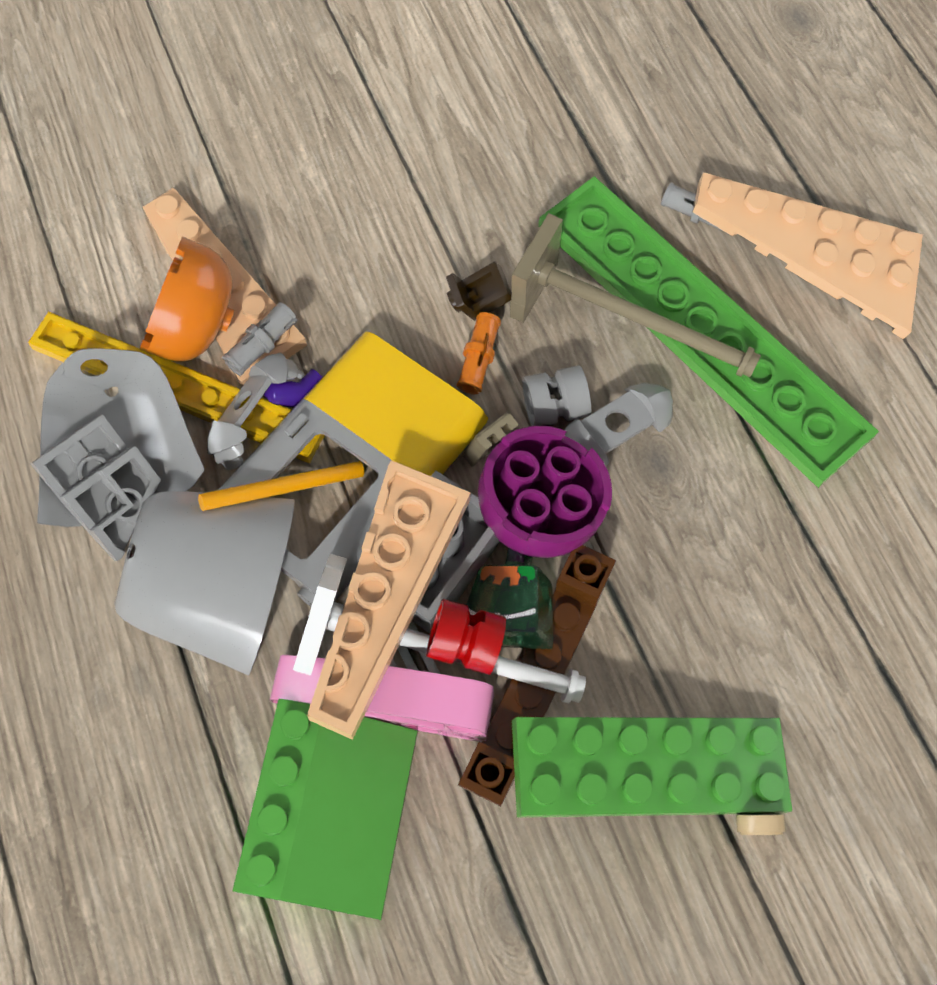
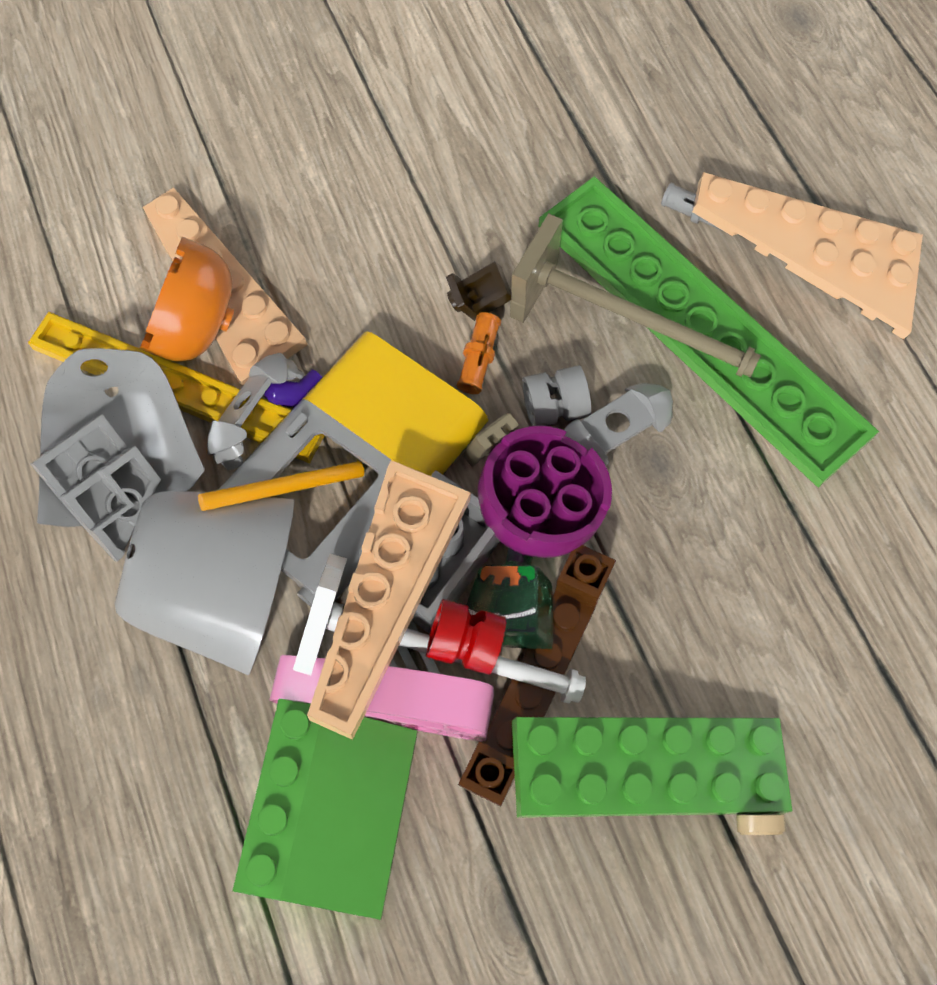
light grey pin [222,302,298,376] -> none

